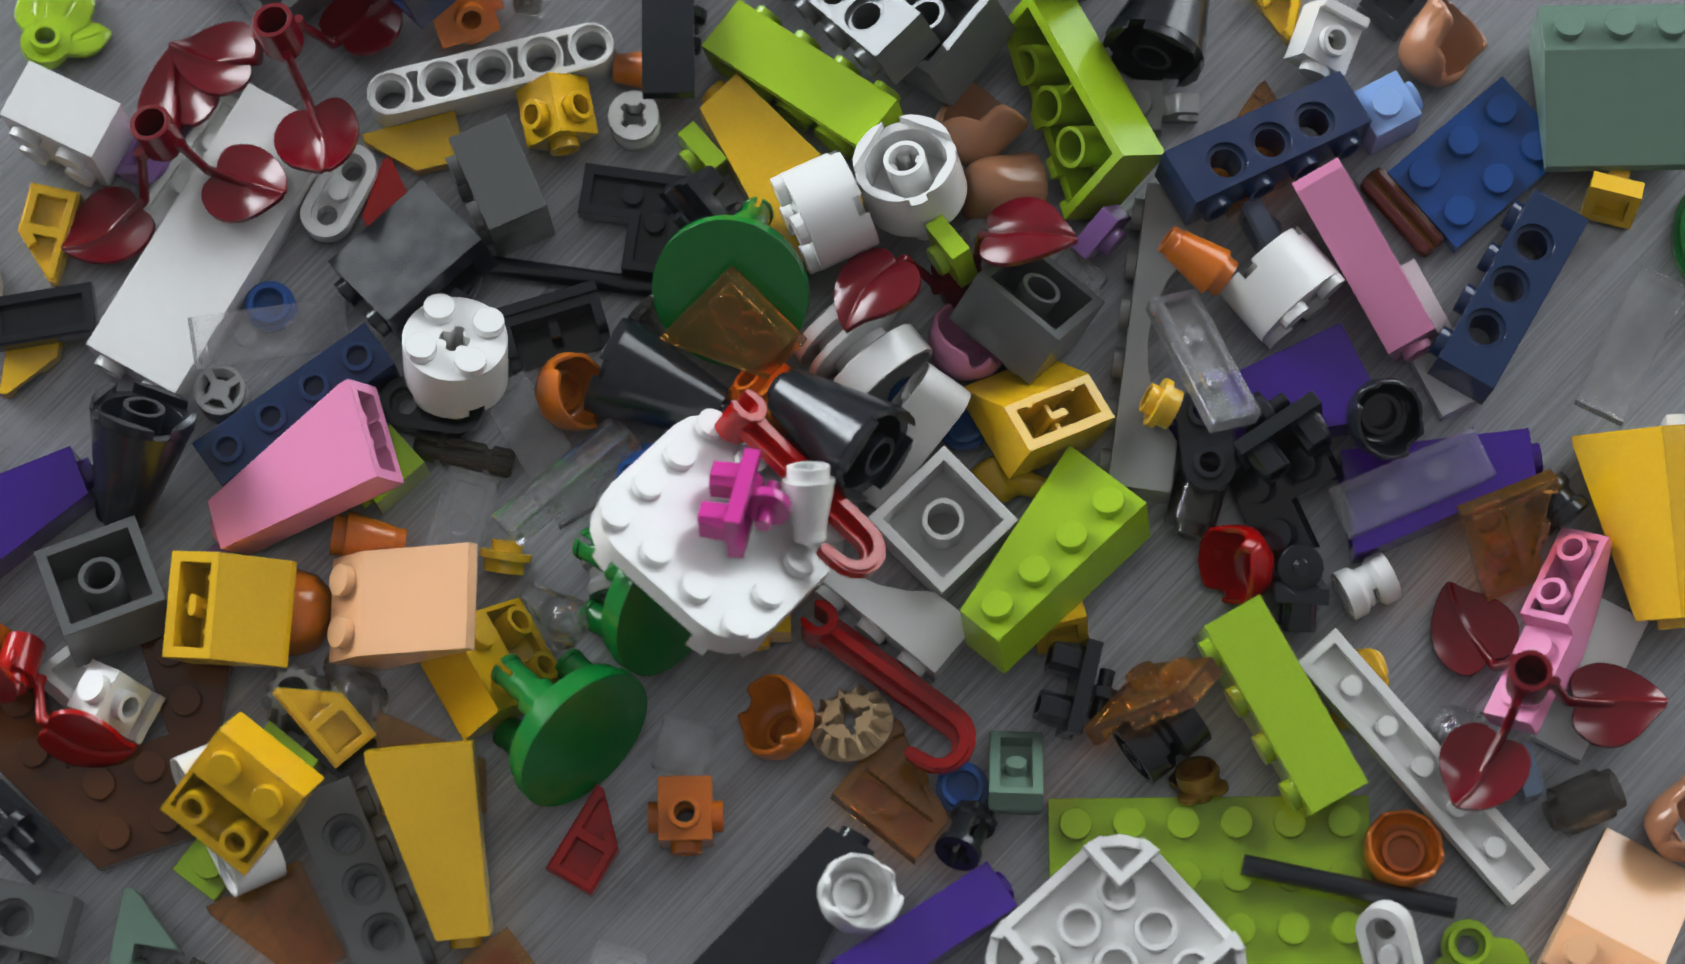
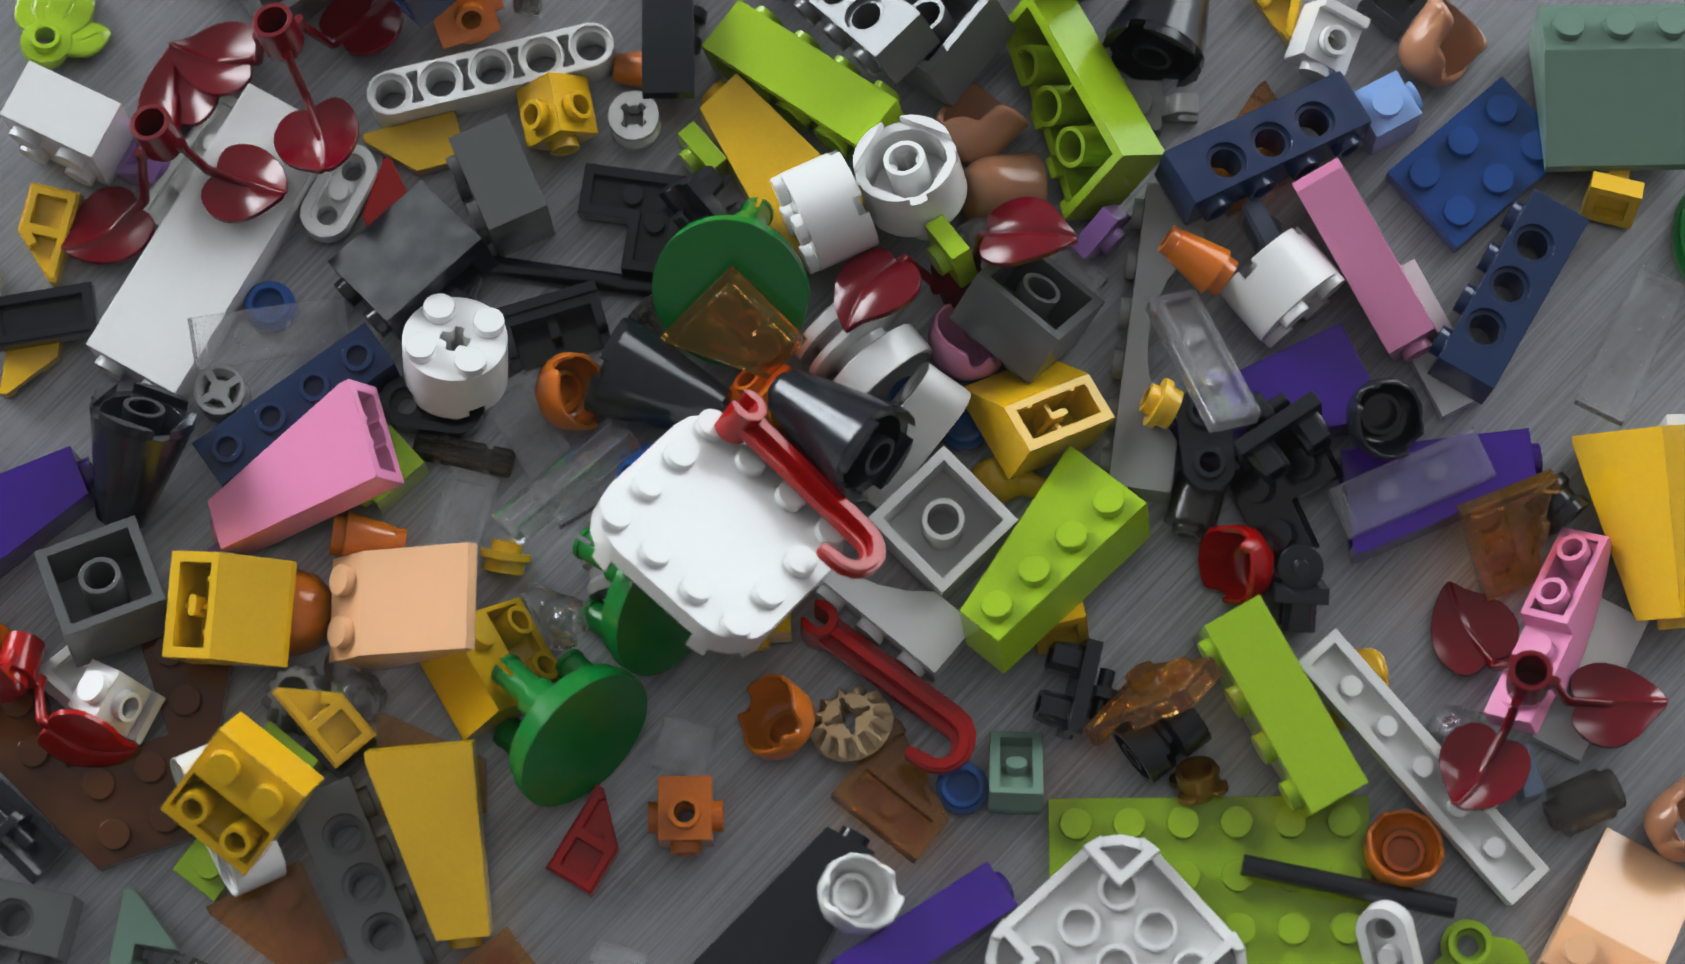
dark pink hips [697,448,792,559] -> none
white cone [782,461,836,544] -> none
black bush [934,800,998,871] -> none
white wheel [1331,551,1403,621] -> none
reddish brown axle [1360,167,1444,257] -> none

